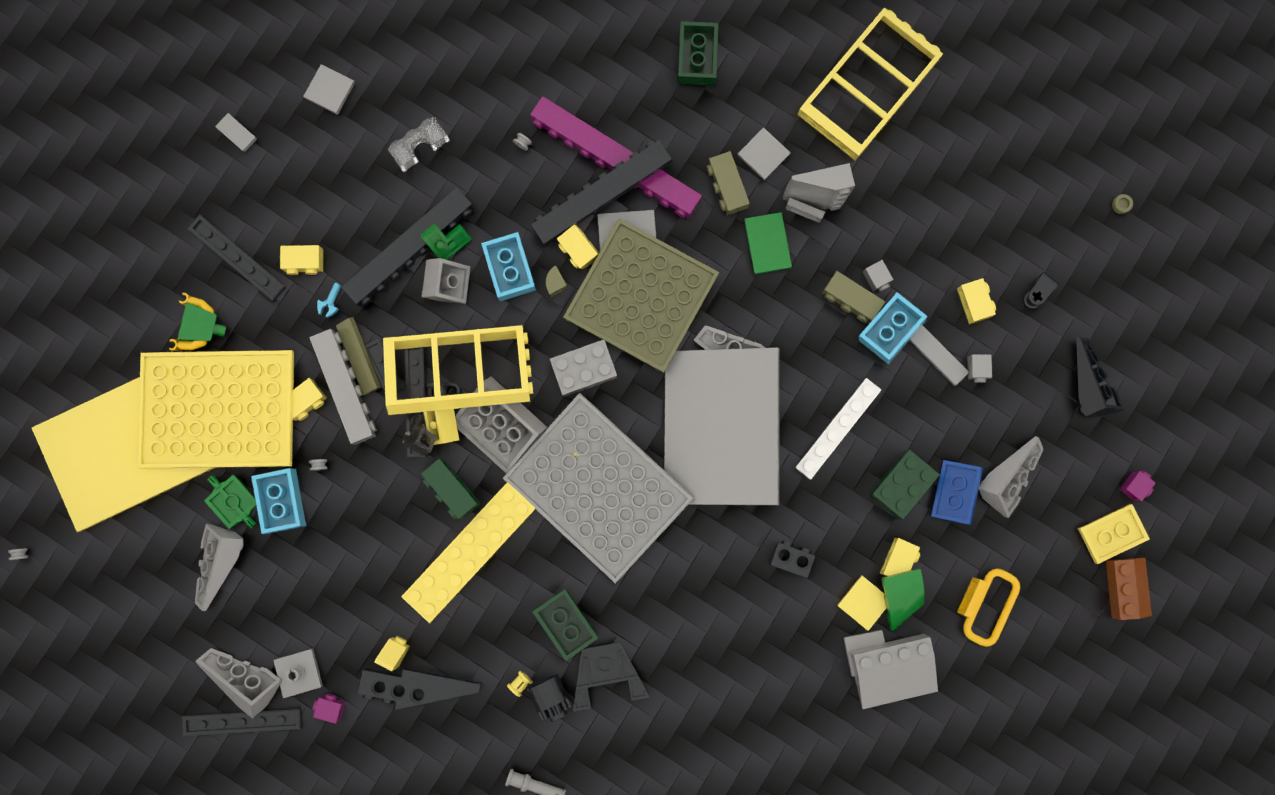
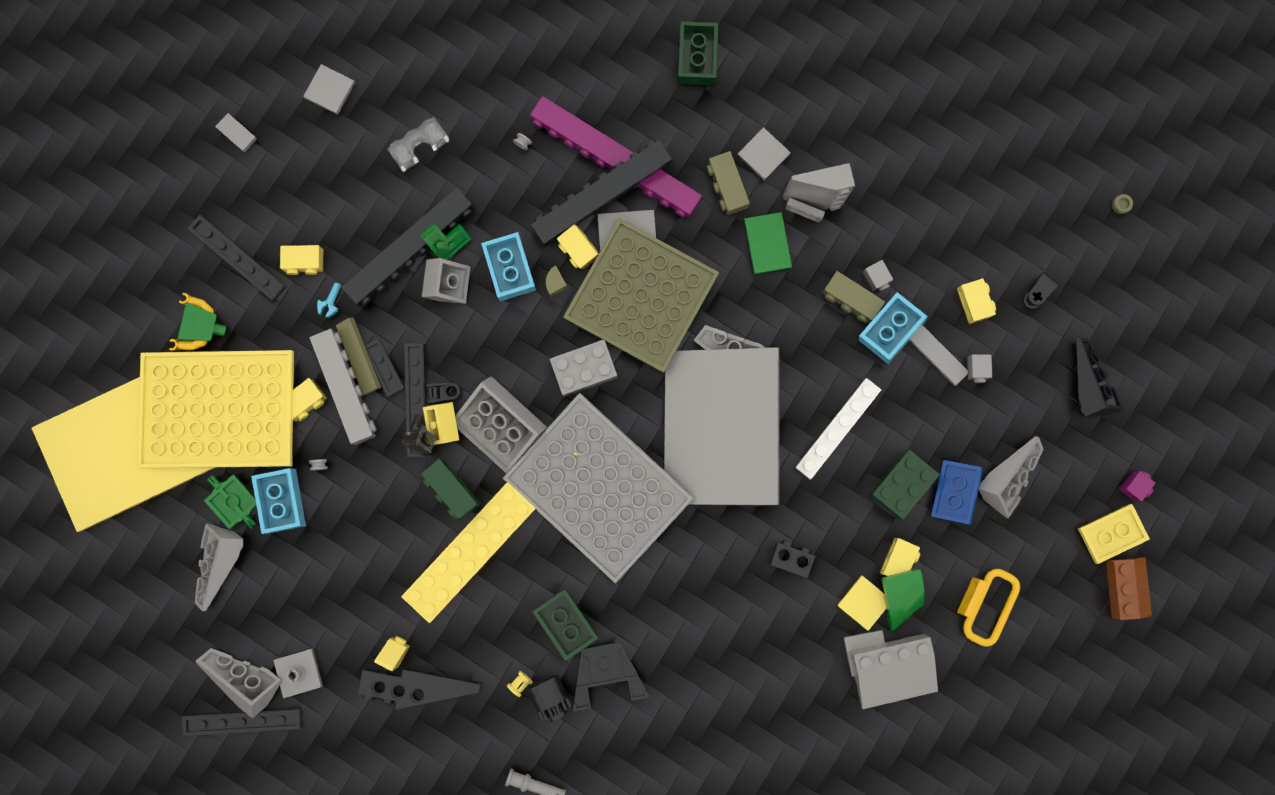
light grey bush [8,548,28,560] -> none
magenta brick [312,694,346,724] -> none
light yellow window [383,325,533,415] -> none
light yellow window [797,8,943,161] -> none

